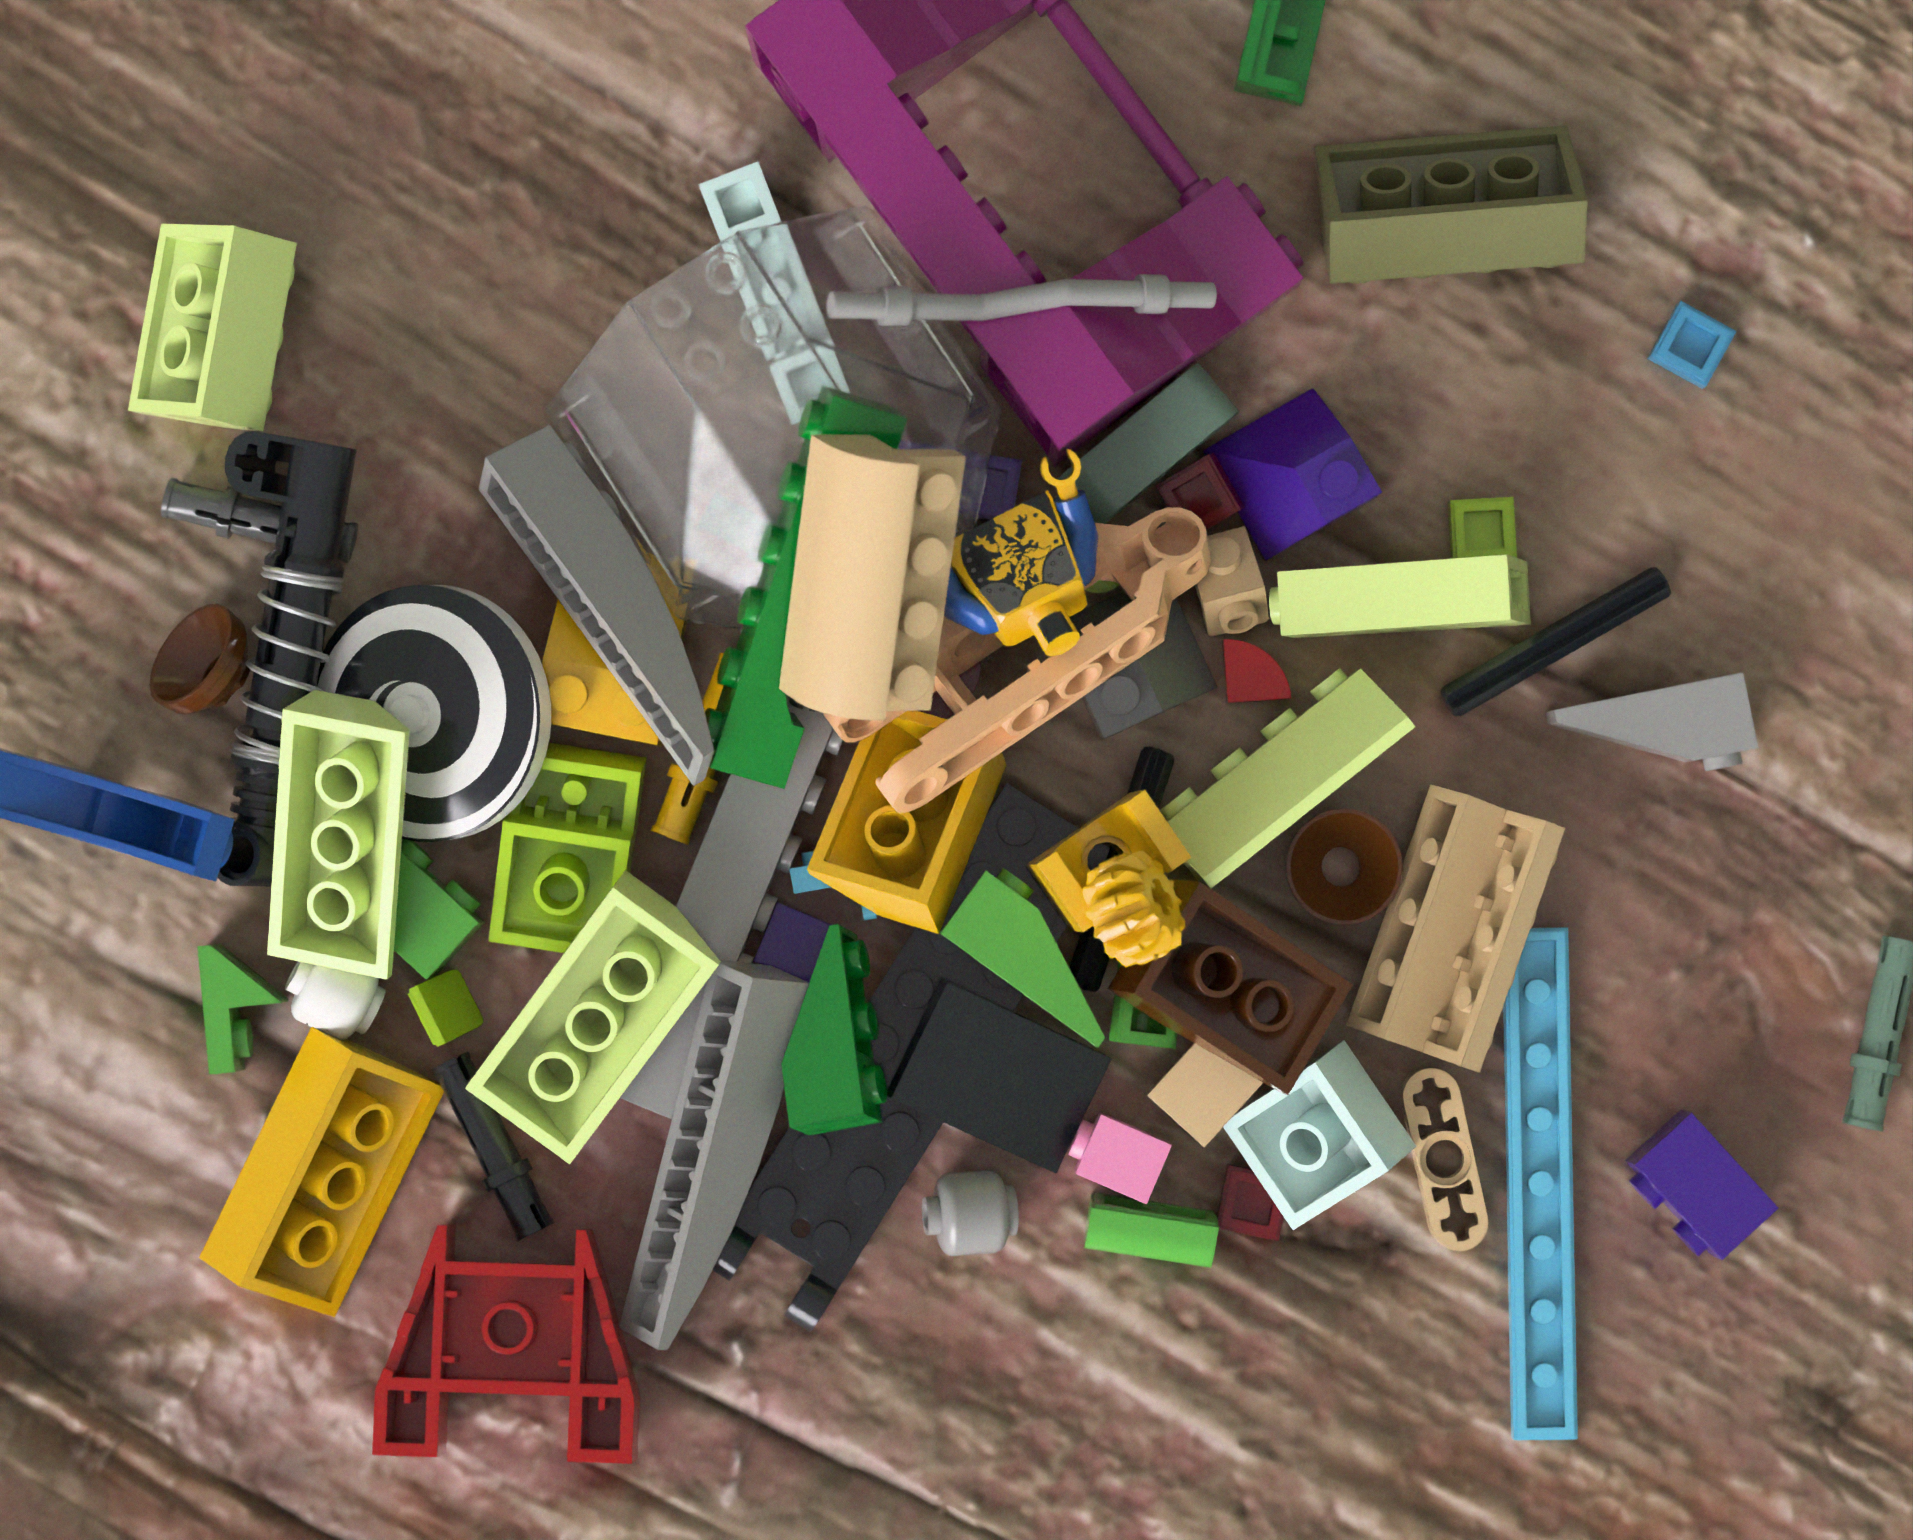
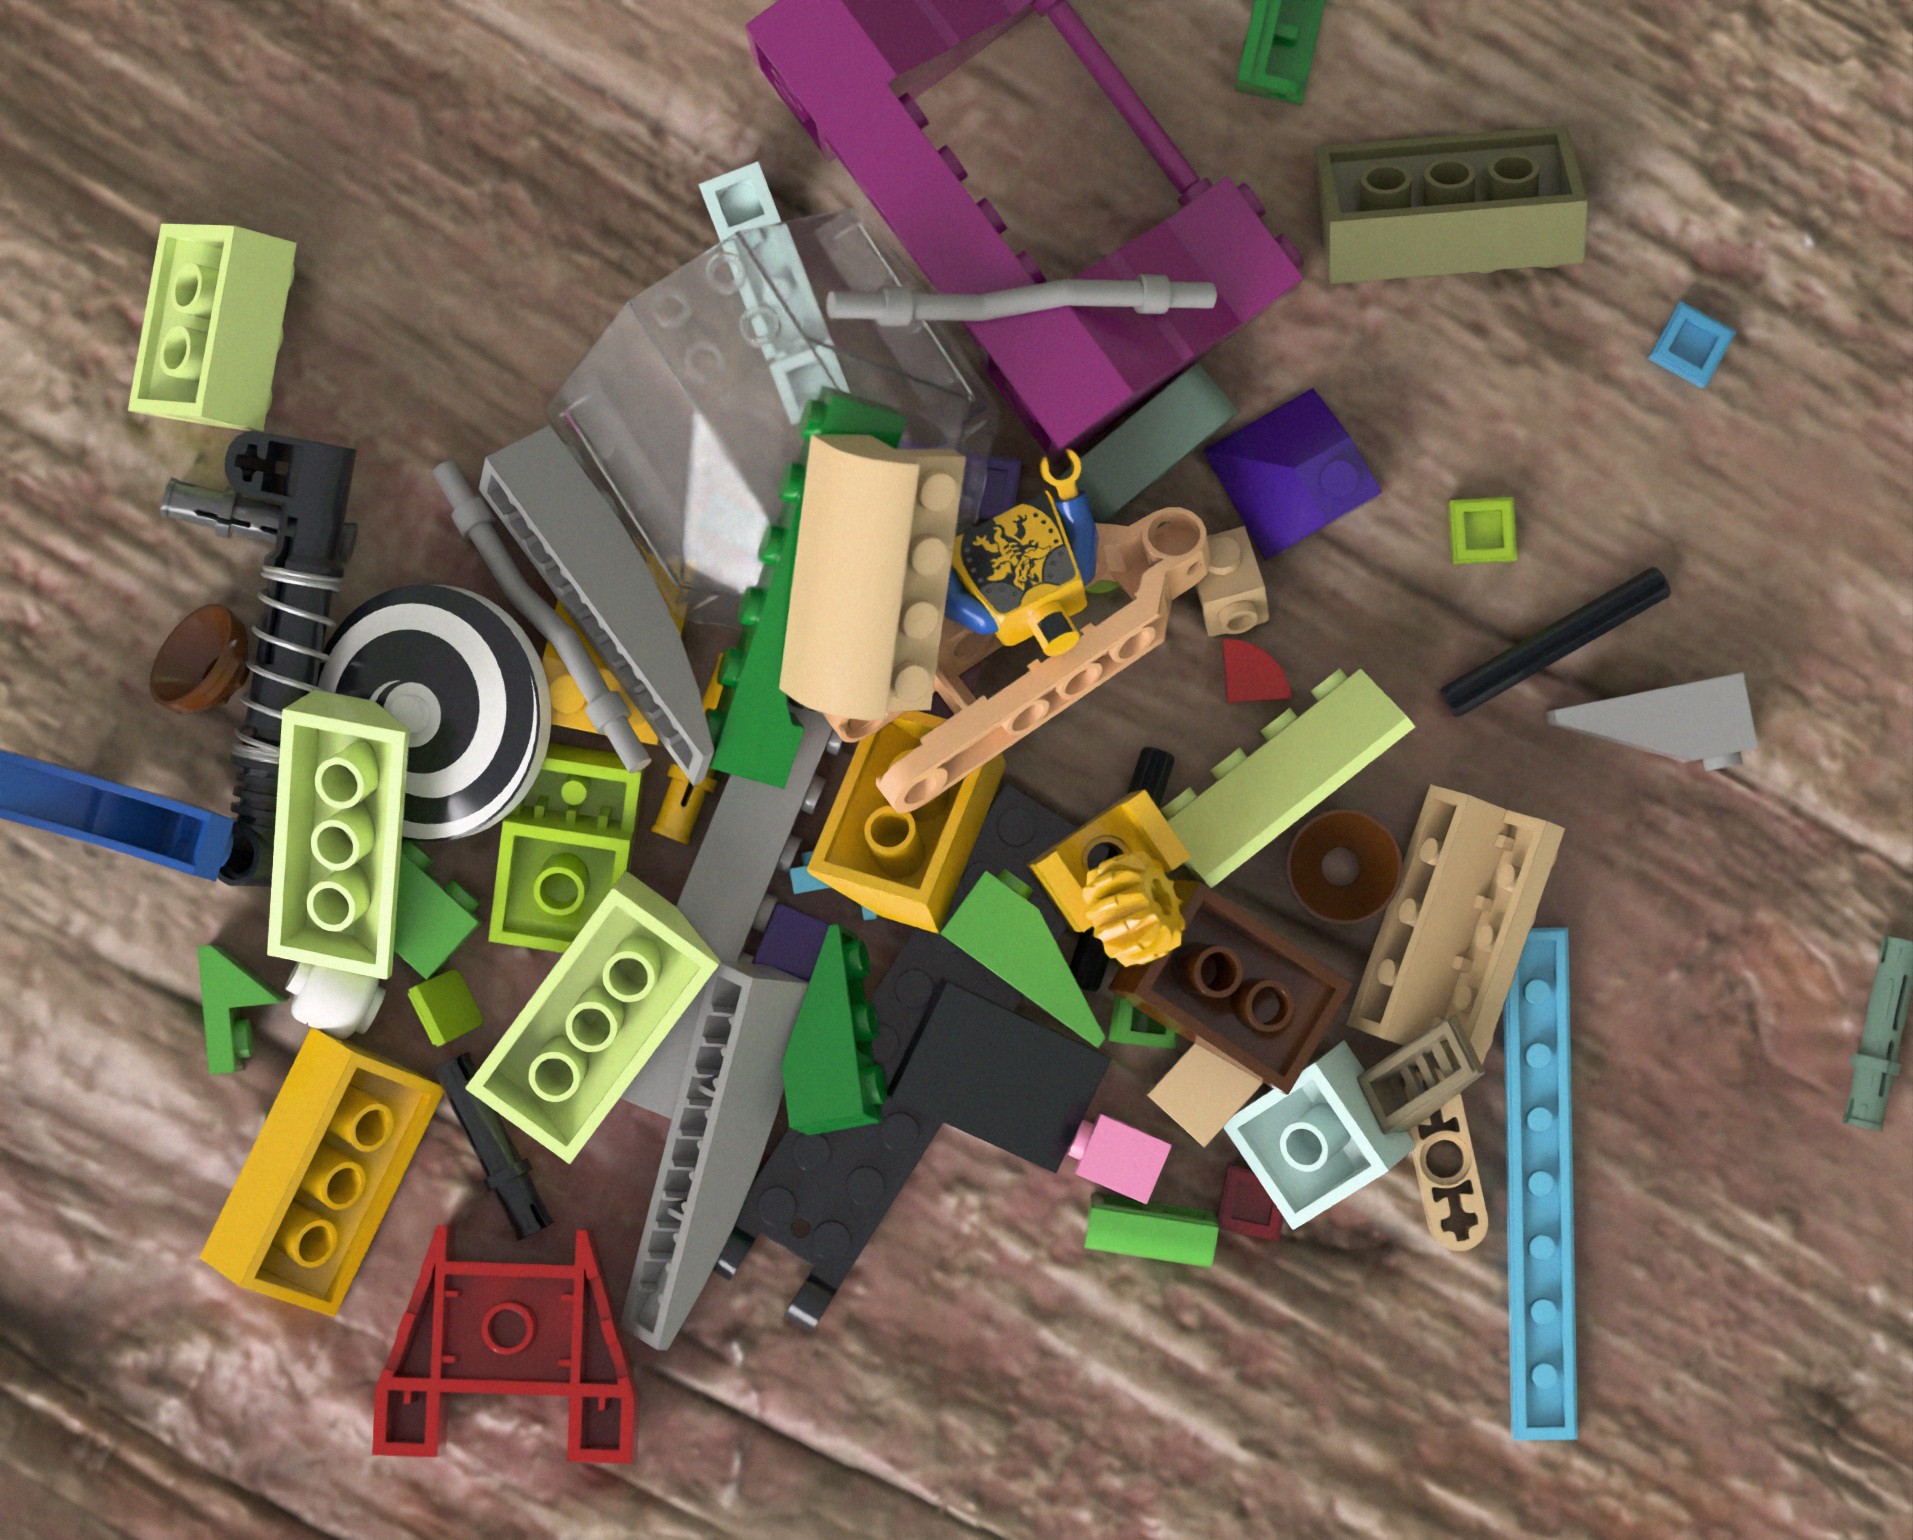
light grey head [922,1170,1019,1256] -> none
dark grey slope [1069,591,1218,740] -> none
dark red tile [1156,453,1245,531] -> none
yellowish green slope [1269,555,1531,638] -> none
dark purple brick [1625,1109,1779,1260] -> none
none -> light grey bar [432,459,651,773]
none -> dark tan slope [1356,1015,1486,1134]

